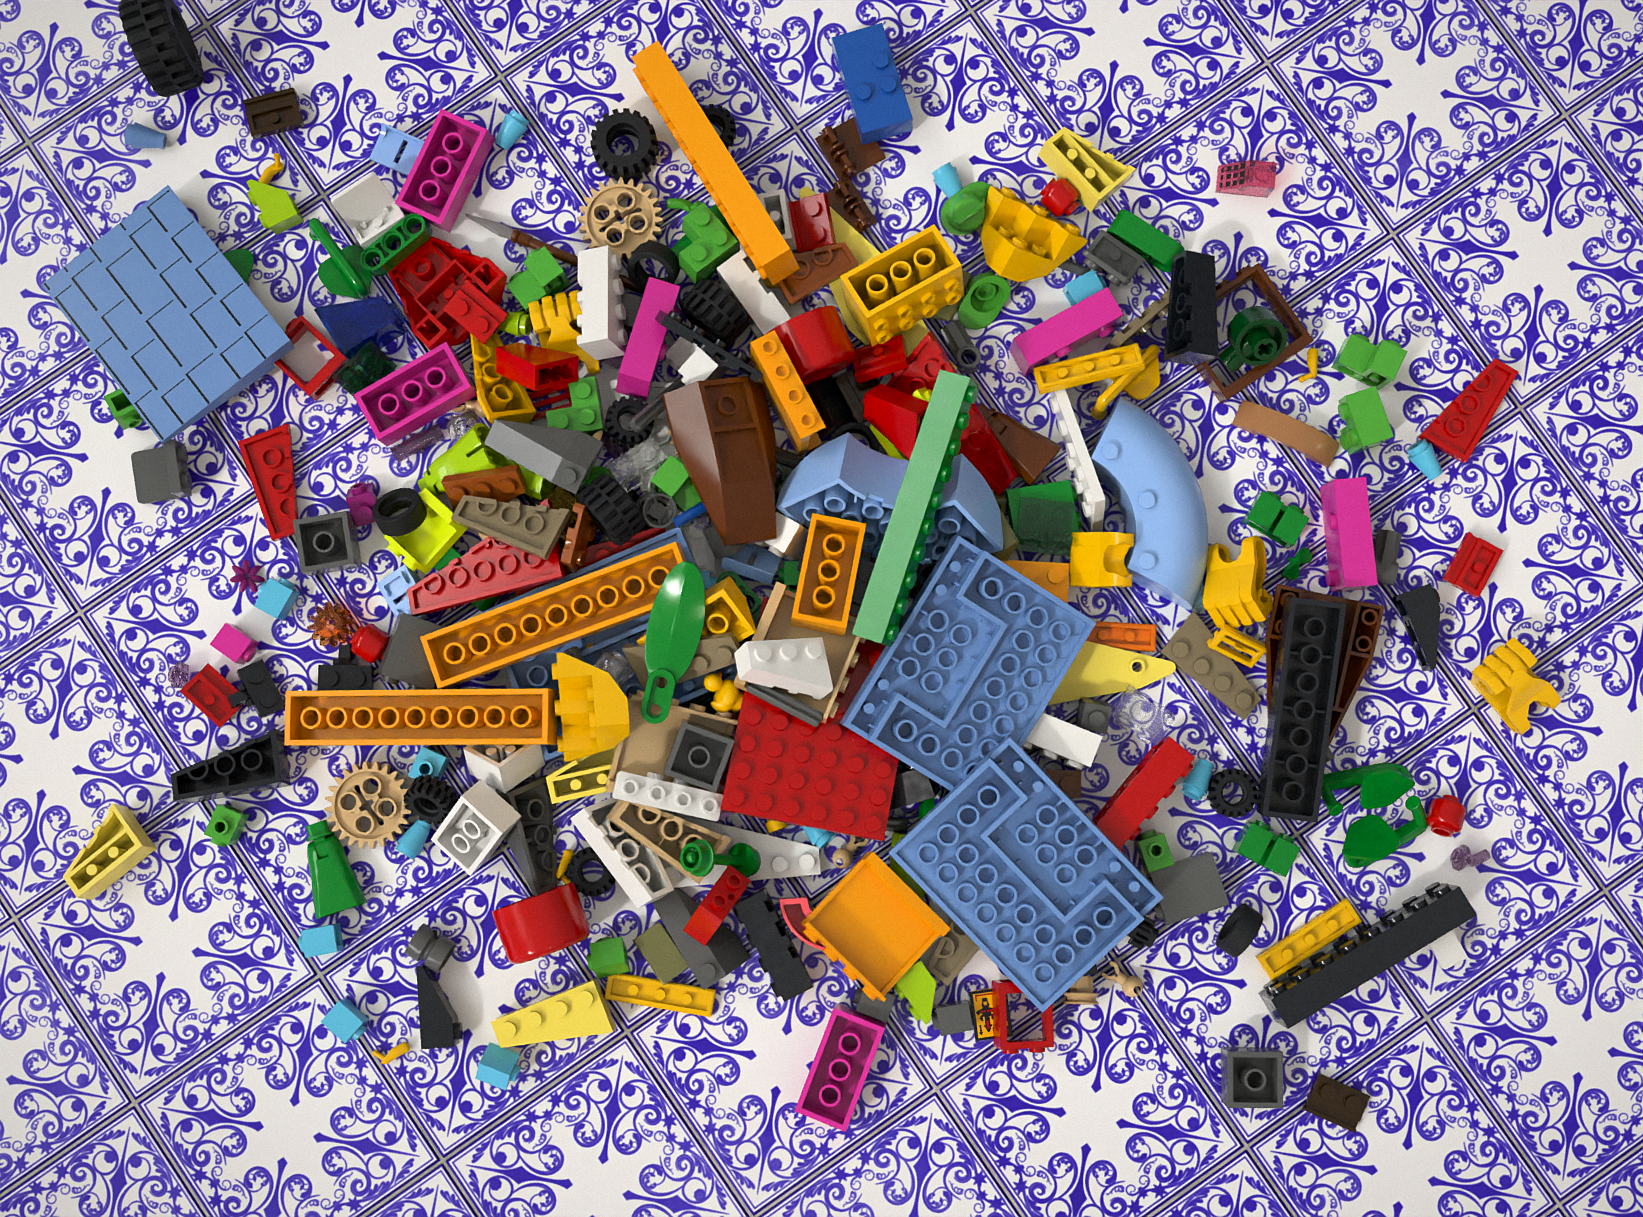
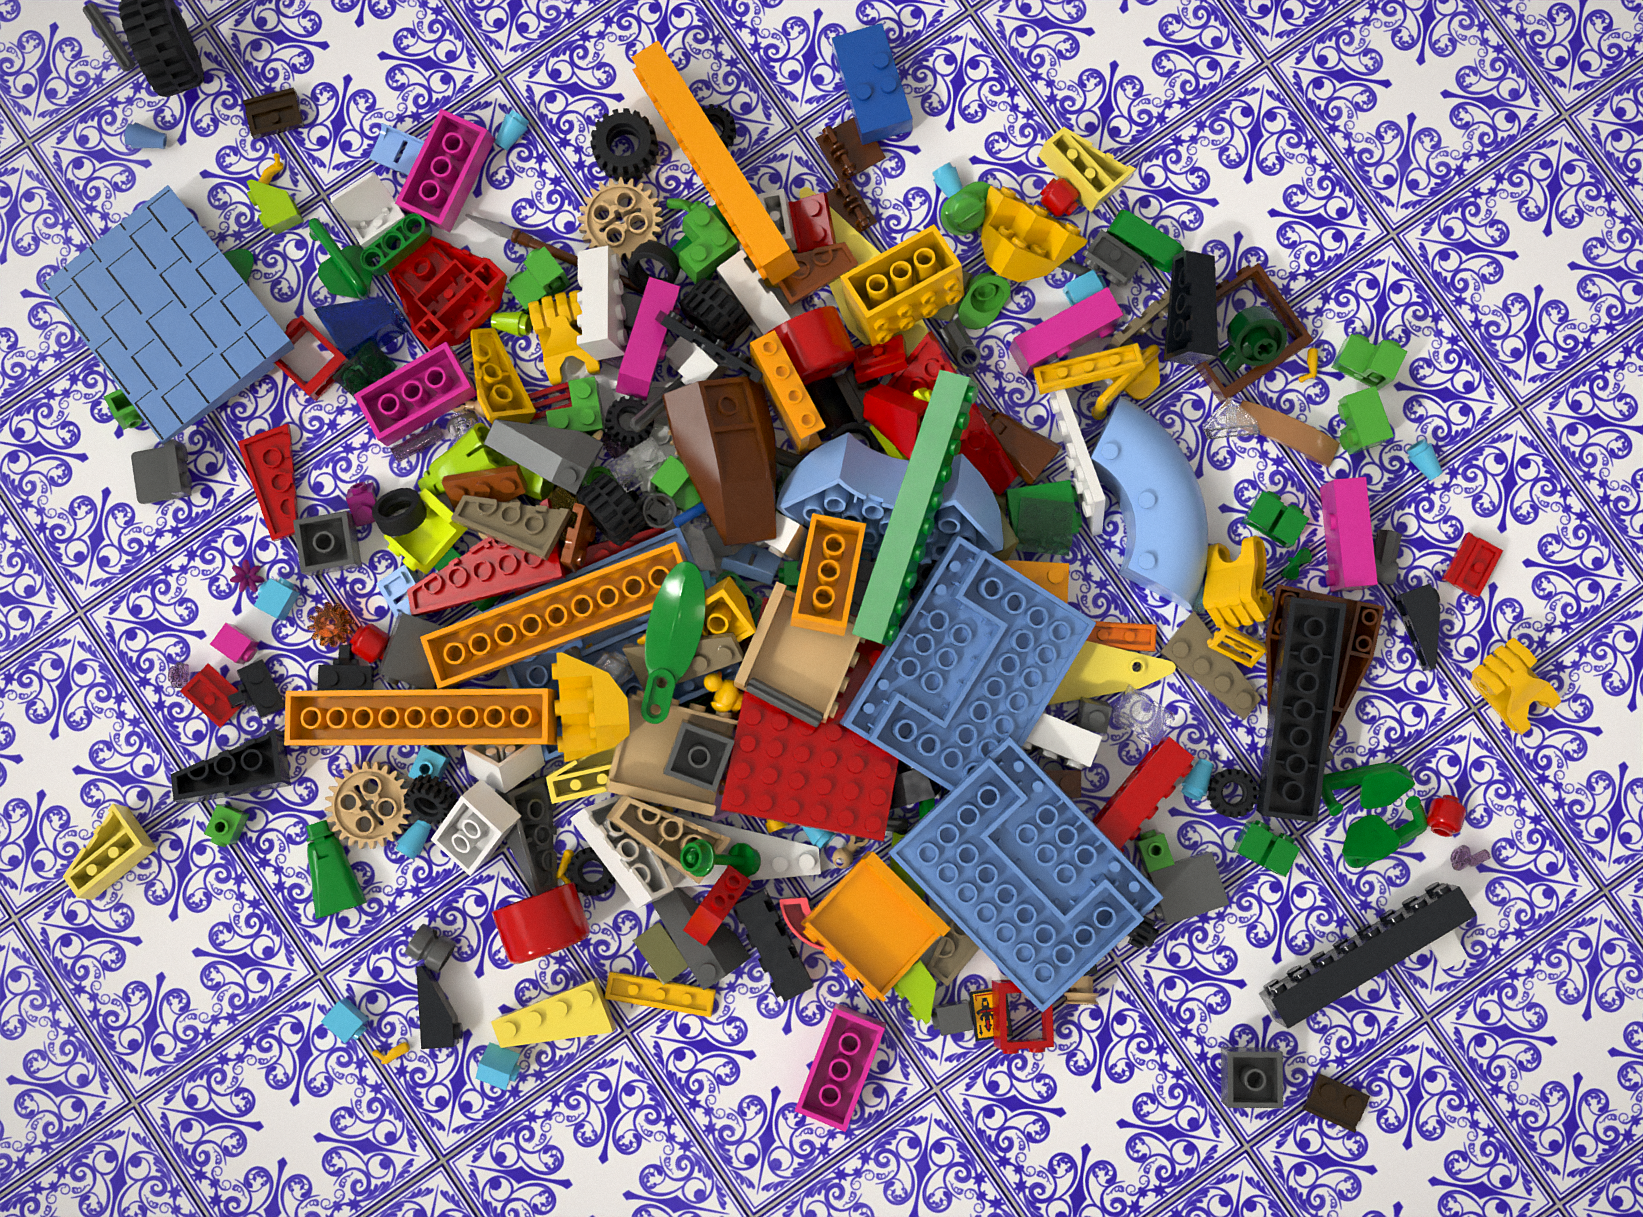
medium azure brick [299,923,344,958] -> none
red plate [443,279,510,344] -> none
red slope [496,342,579,391] -> none
bright green brick [587,937,630,979] -> none
white bracket [612,771,723,821] -> none
white wedge [734,637,834,700] -> none
dark grey brick [852,985,896,1022] -> none
yellow piece [1069,532,1134,588] -> none
tan arm [1101,961,1143,997] -> none
clear pink slope [1215,160,1277,198] -> none
black tyre [1216,903,1263,958] -> none
yellow tile [1255,898,1362,981] -> none
red wing [1418,358,1518,464] -> none
none -> dark grey axle [82,3,135,72]
none -> clear slope [1203,398,1261,440]

